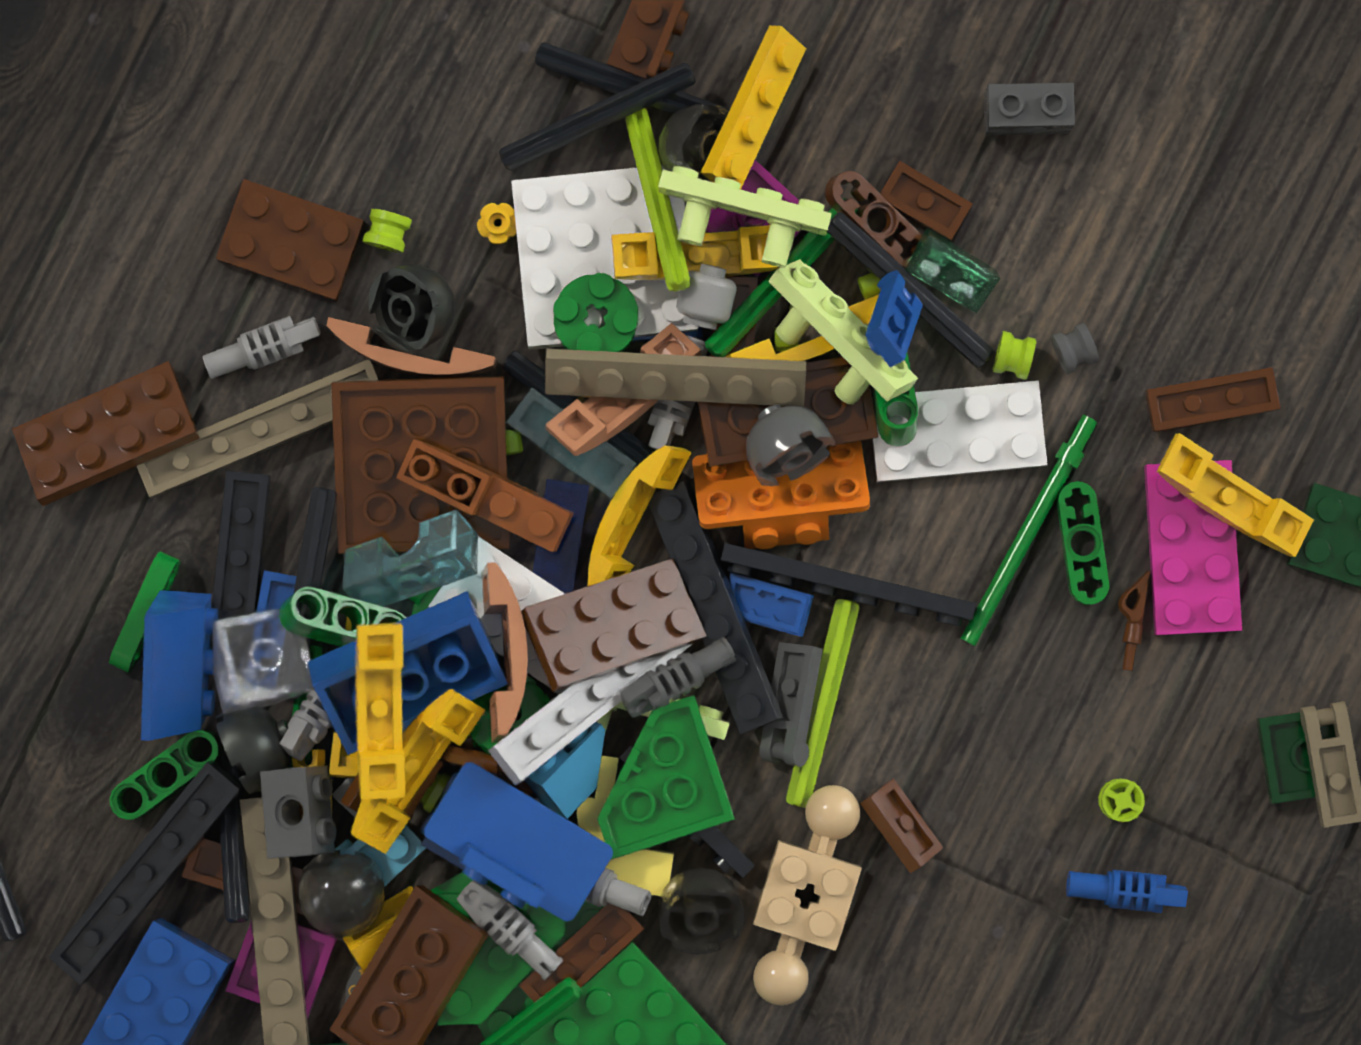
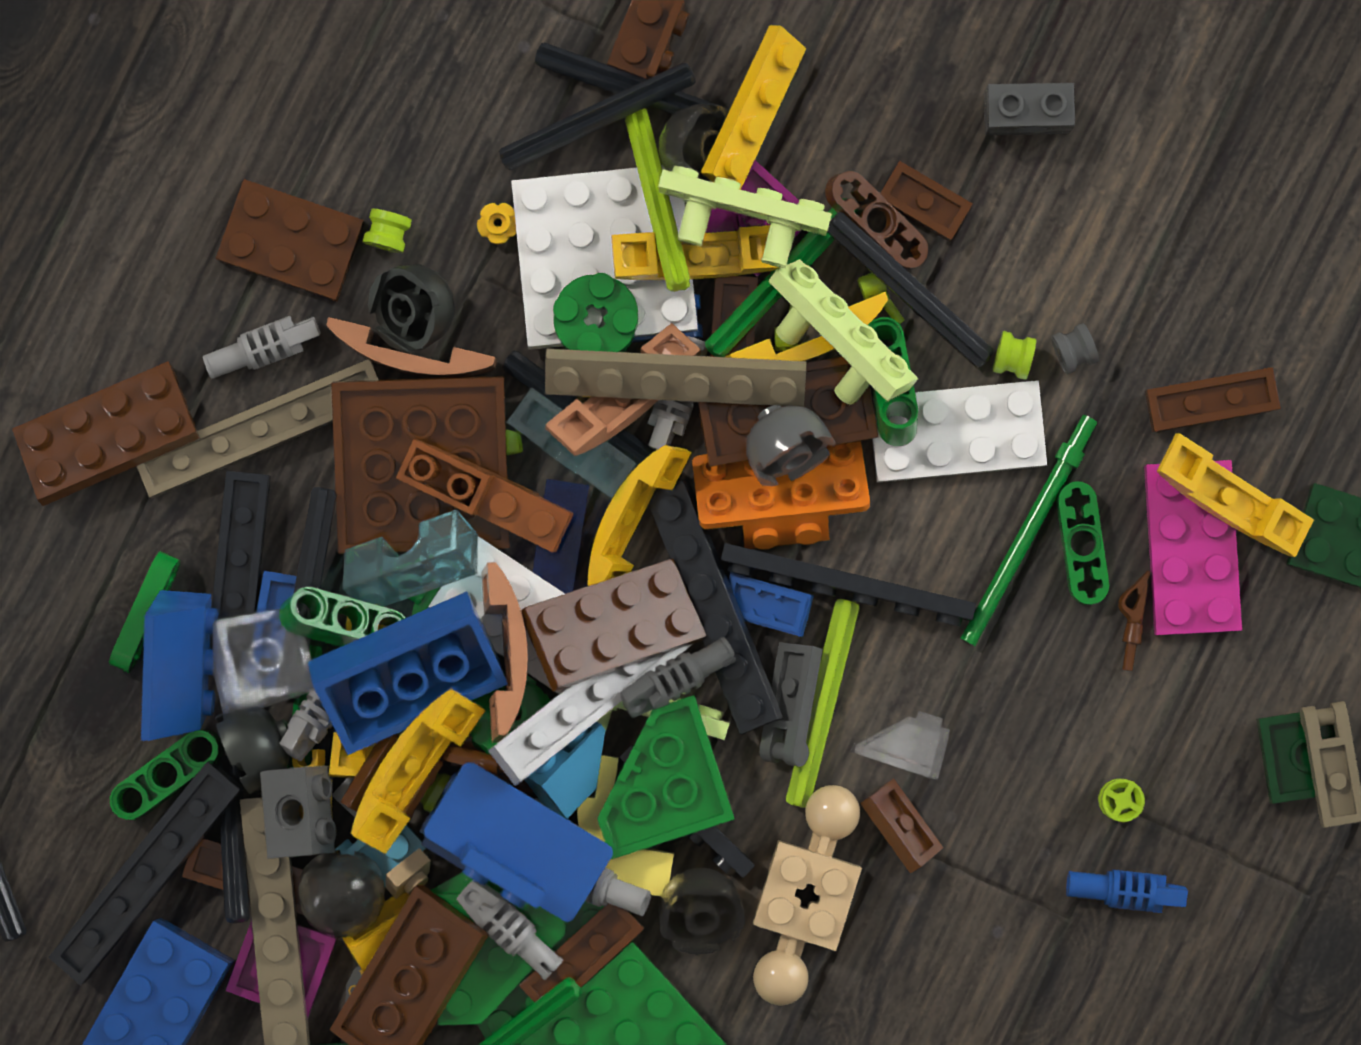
yellow slope [355,623,405,800] -> none
light grey head [676,263,737,329] -> none
blue plate [865,270,923,368] -> none
clear green slope [906,228,1000,313] -> none
none -> tan plate [385,848,430,899]
none -> clear slope [850,711,950,780]

